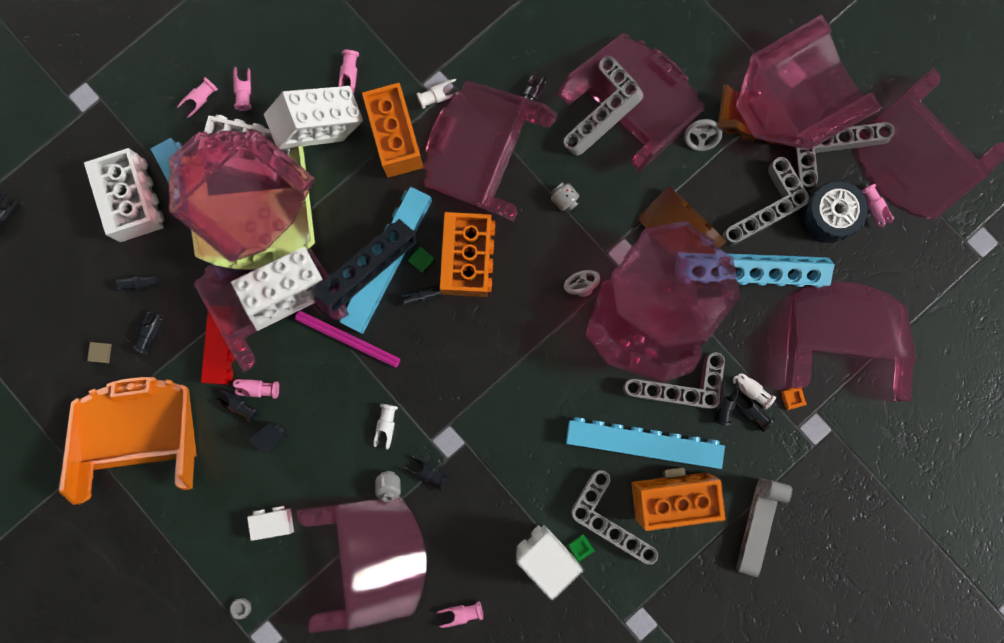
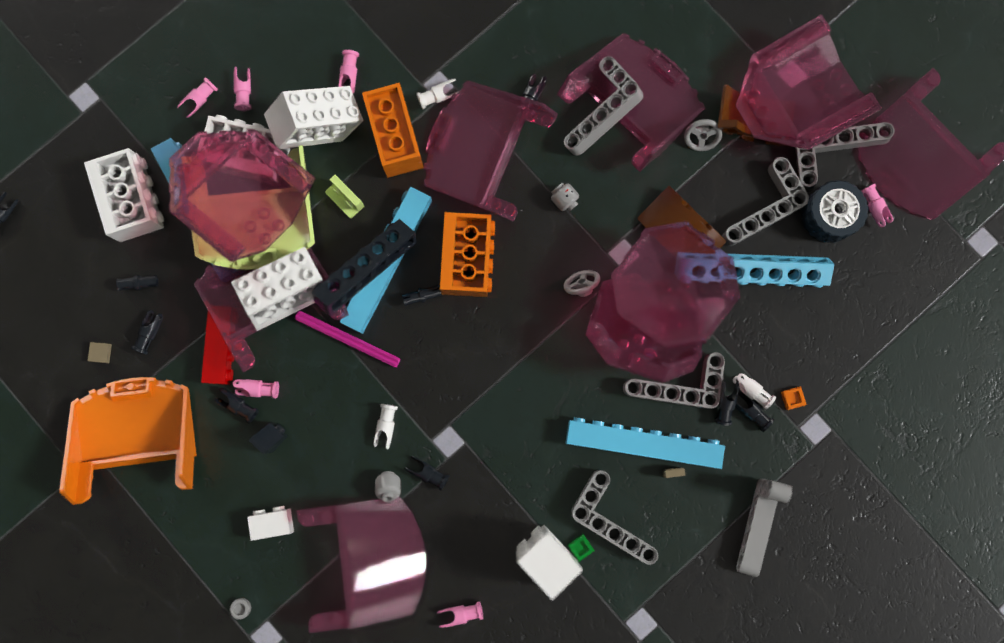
green tile [408,247,435,274] -> none
orange brick [631,472,725,531] -> none
clear pink windscreen [784,282,917,402] -> none
none -> yellowish green bracket [325,175,365,218]

